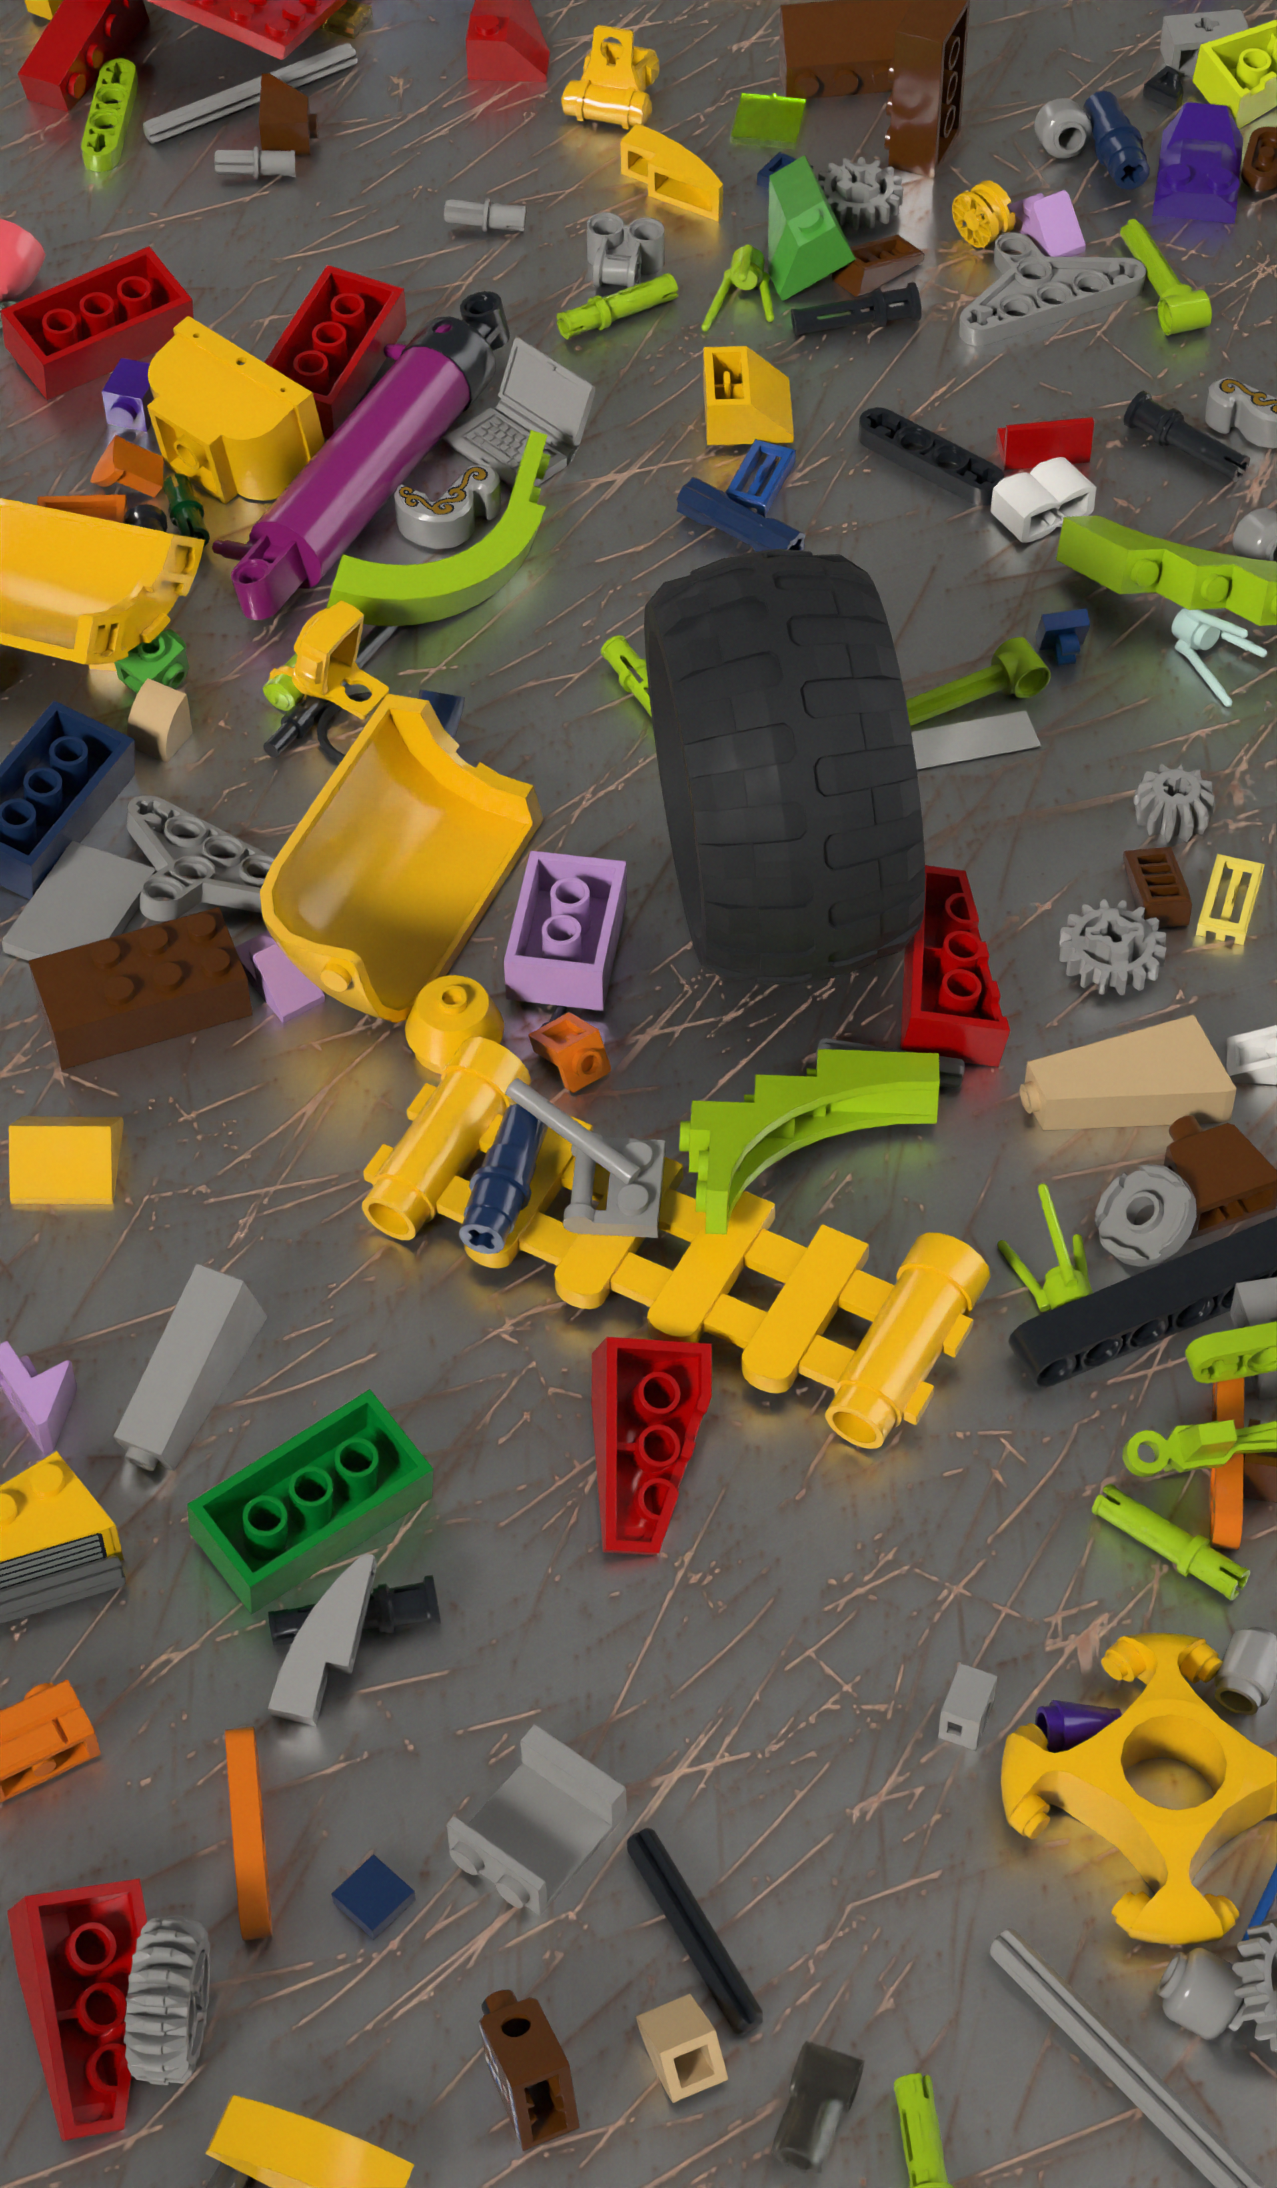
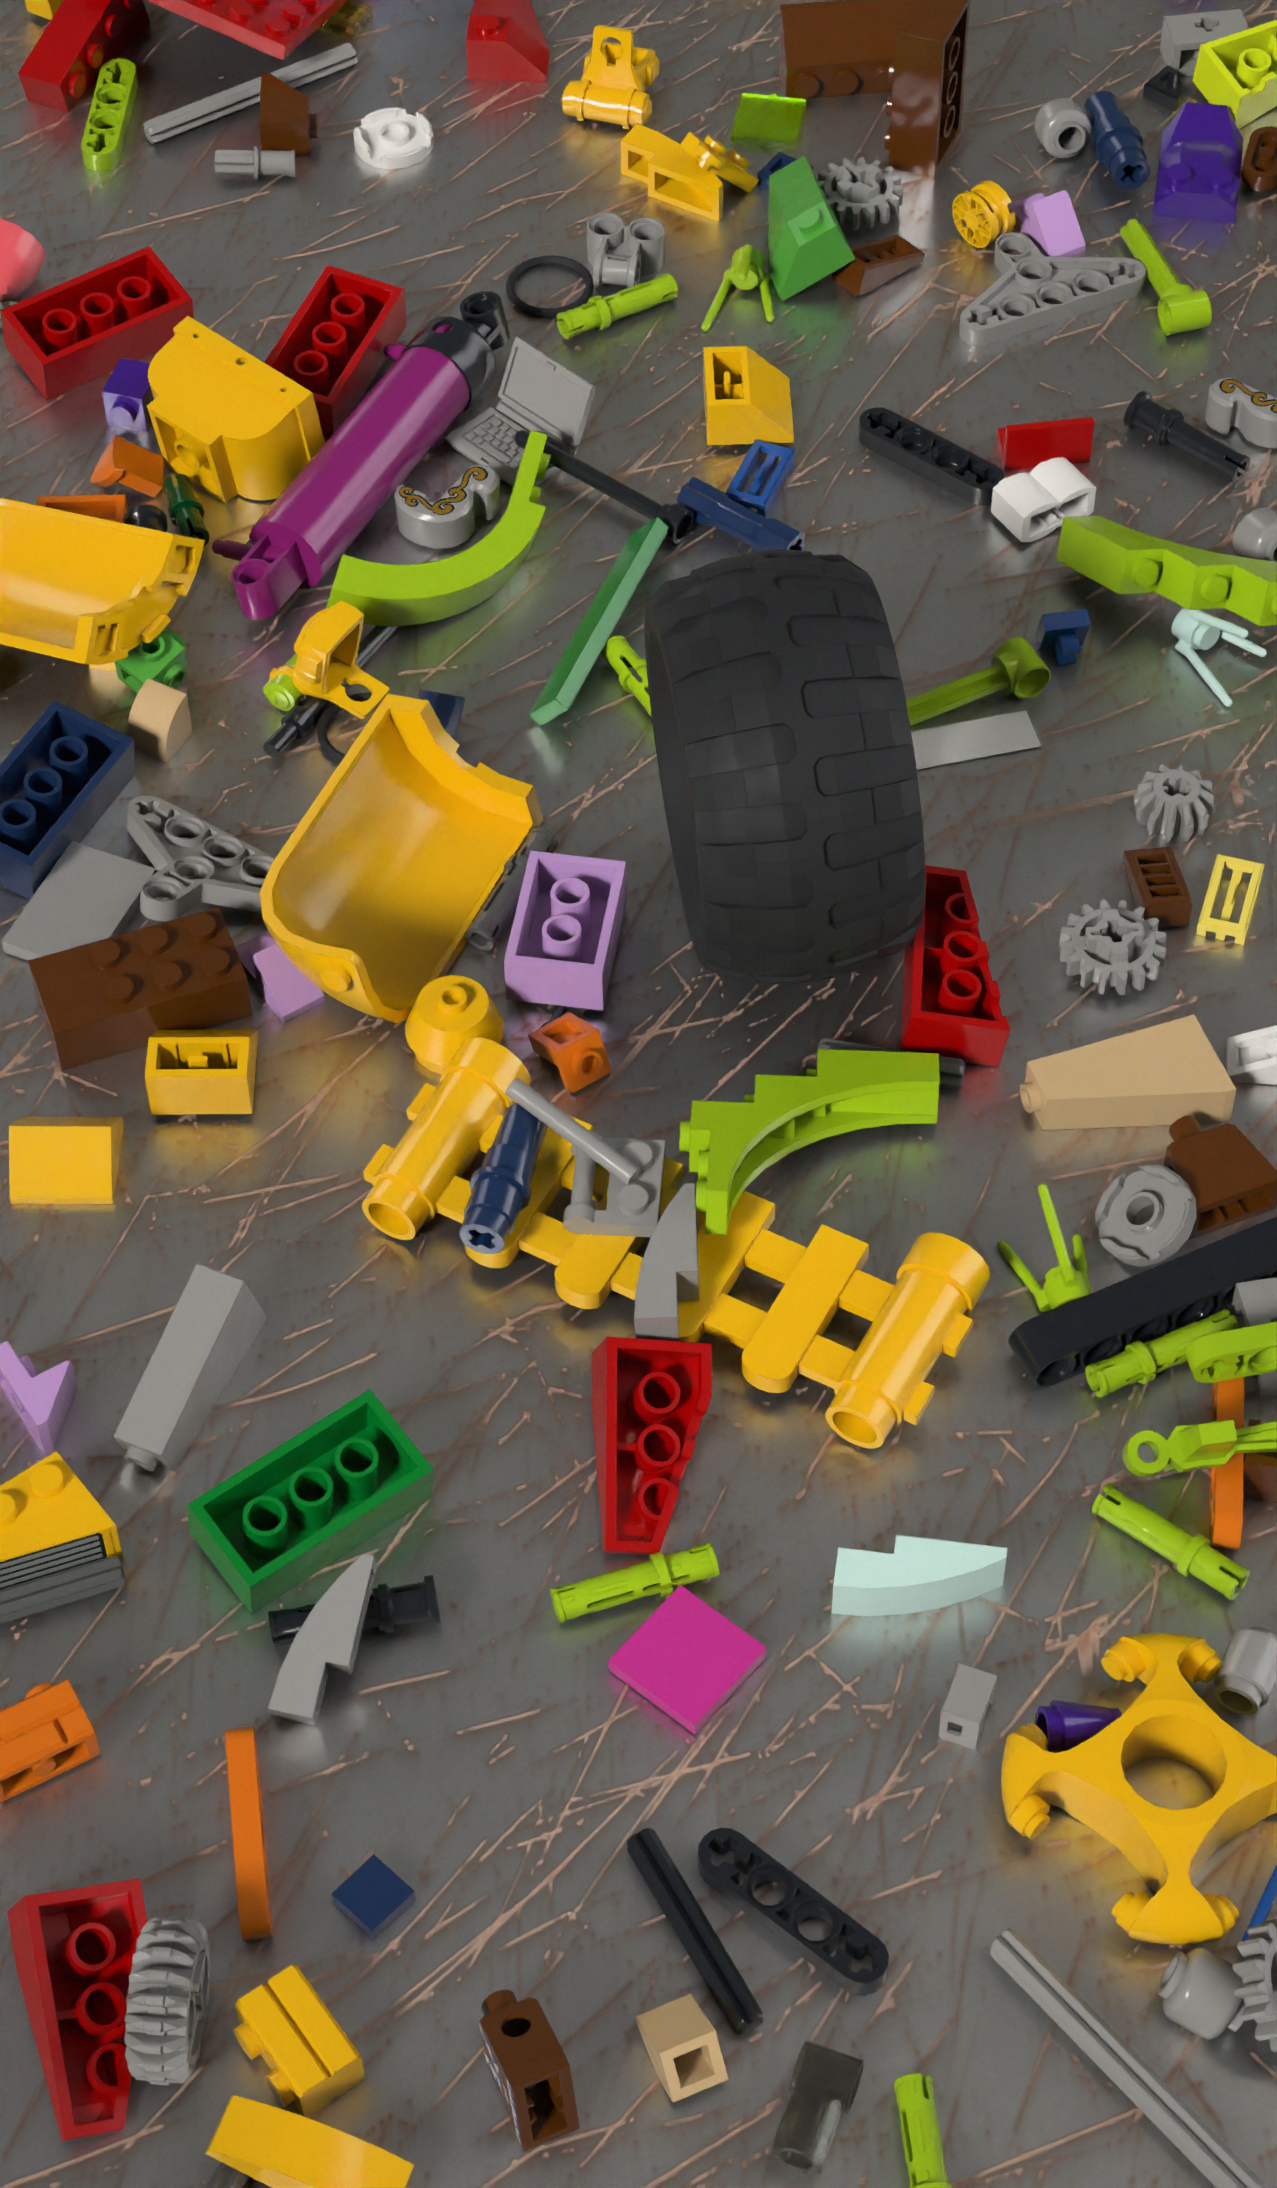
light grey axle [444,198,527,233] -> none
light grey panel [447,1724,627,1916] -> none
black pin [791,282,922,336] -> none
none -> yellow slope [144,1029,259,1115]
none -> yellow brick [233,1964,365,2117]
none -> white tile [353,107,434,170]
none -> dark grey pin [465,827,558,951]
none -> black tyre [506,255,594,317]
none -> black piece [514,430,694,543]
none -> green tile [529,517,669,725]
none -> lime pin [550,1542,720,1623]
none -> dark pink tile [608,1585,767,1734]
none -> light grey slope [634,1183,699,1342]
none -> yellow hinge [680,131,759,193]
none -> black beam [698,1828,889,1995]
none -> light aqua slope [831,1535,1008,1616]
none -> lime pin [1085,1309,1239,1398]

